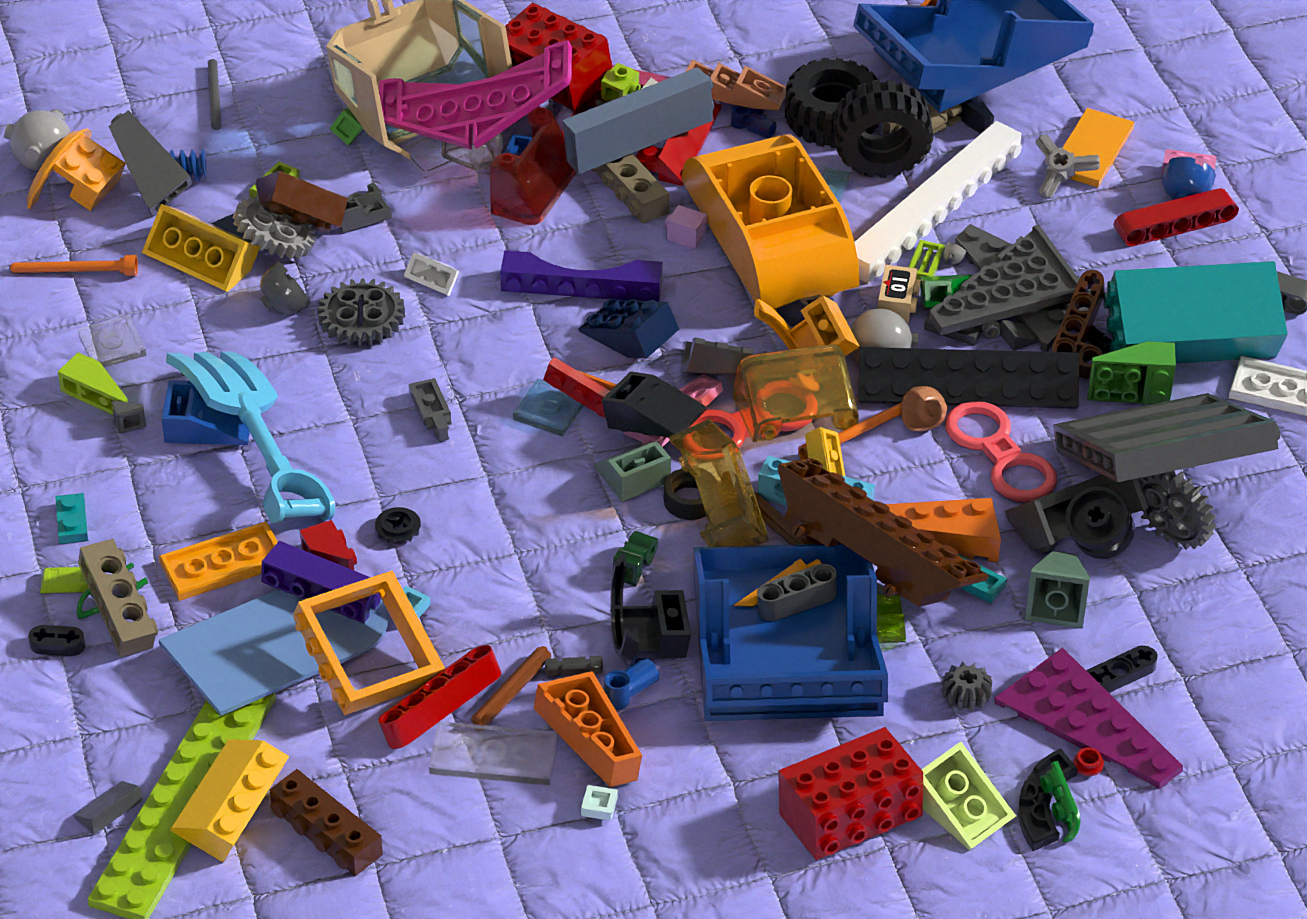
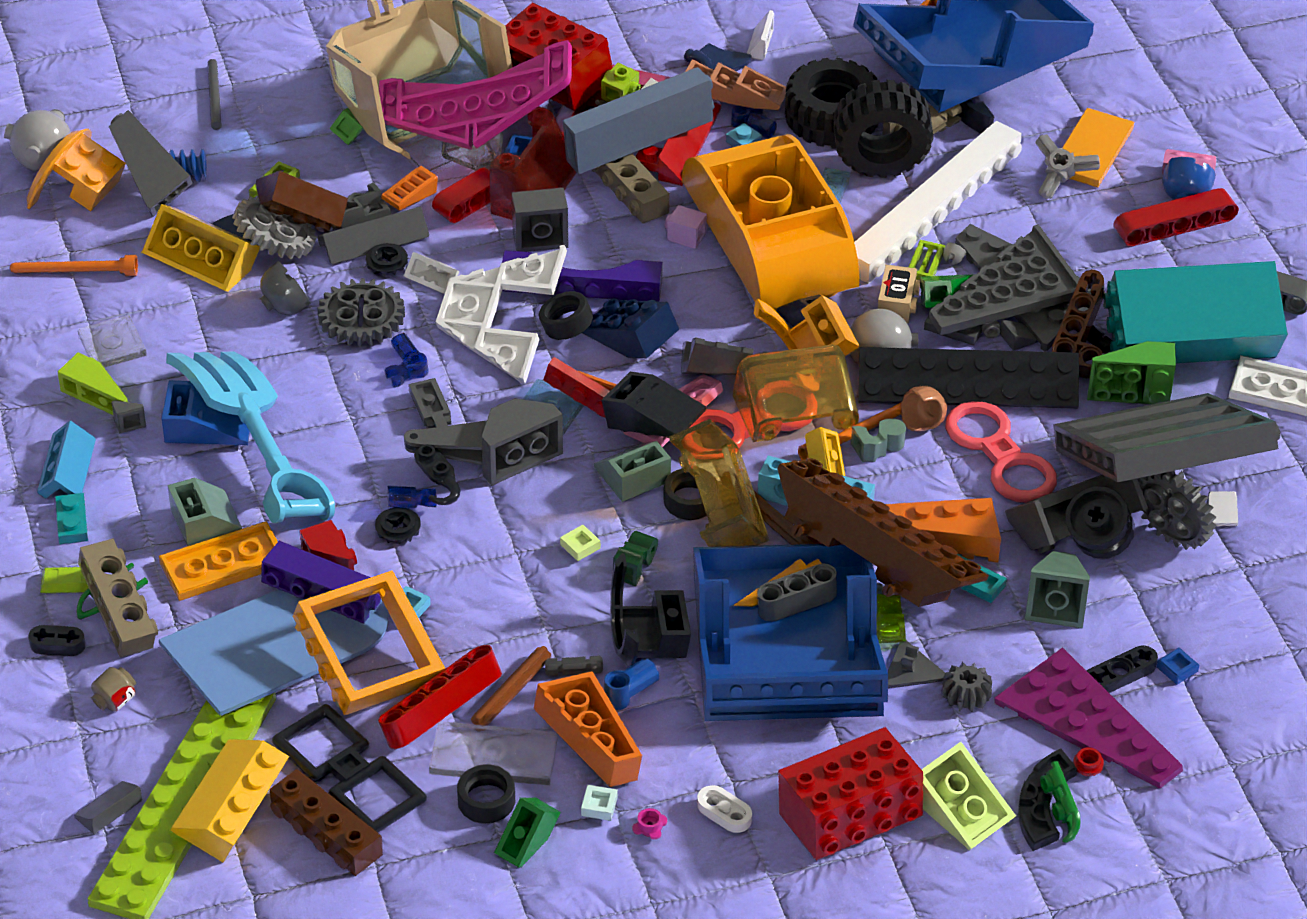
none -> dark azure panel [37,420,96,499]
none -> dark tan head [91,667,136,712]
none -> sand green slope [167,478,242,546]
none -> black bar [272,704,427,833]
none -> dark grey panel [317,206,429,264]
none -> black gear [365,243,408,276]
none -> orange slope [381,166,438,210]
none -> clear blue bar [384,332,429,388]
none -> clear blue plate [387,486,437,509]
none -> dark grey slope [404,398,563,505]
none -> red beam [432,167,506,223]
none -> white wing [436,245,567,384]
none -> black tyre [457,764,515,824]
none -> green slope [494,797,561,868]
none -> dark grey brick [512,188,568,252]
none -> black tyre [539,291,593,340]
none -> yellowish green plate [560,525,601,561]
none -> dark pink plate [632,808,667,840]
none -> dark blue arm [684,43,752,71]
none -> white plate [697,785,752,833]
none -> medium azure plate [726,123,762,147]
none -> white slope [747,10,774,60]
none -> sand green leg [851,419,906,462]
none -> dark grey piece [888,640,945,688]
none -> blue tile [1157,647,1199,685]
none -> white slope [1206,491,1238,526]

